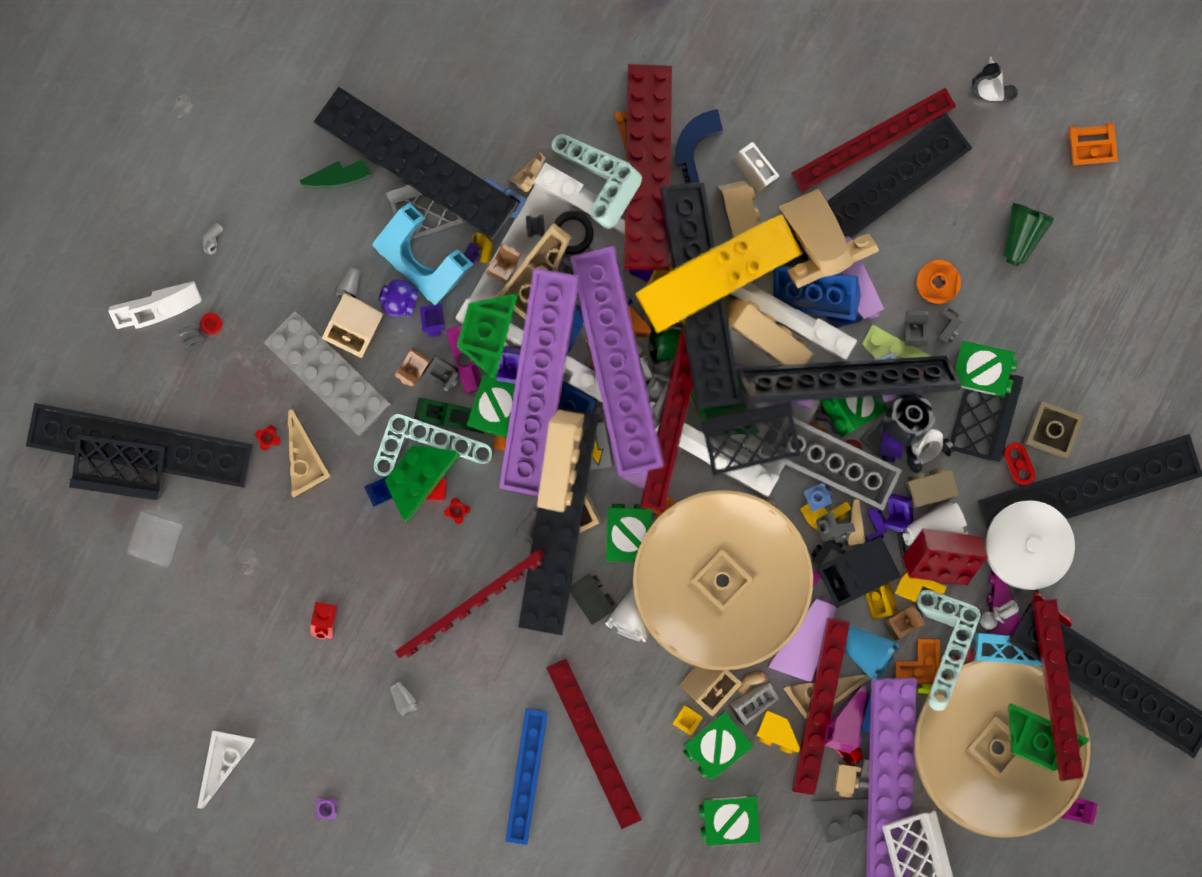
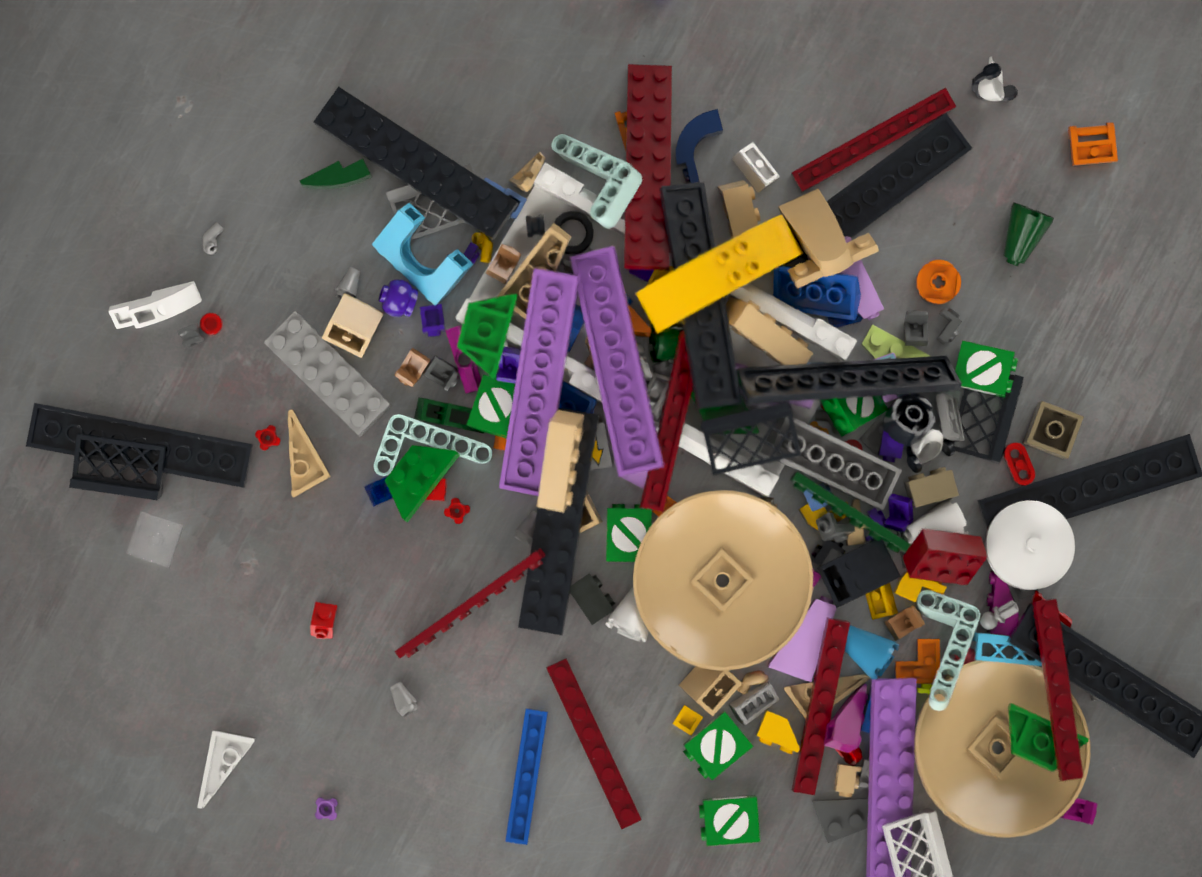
none -> dark green plate [790,472,911,553]
none -> light grey plate [935,393,965,443]

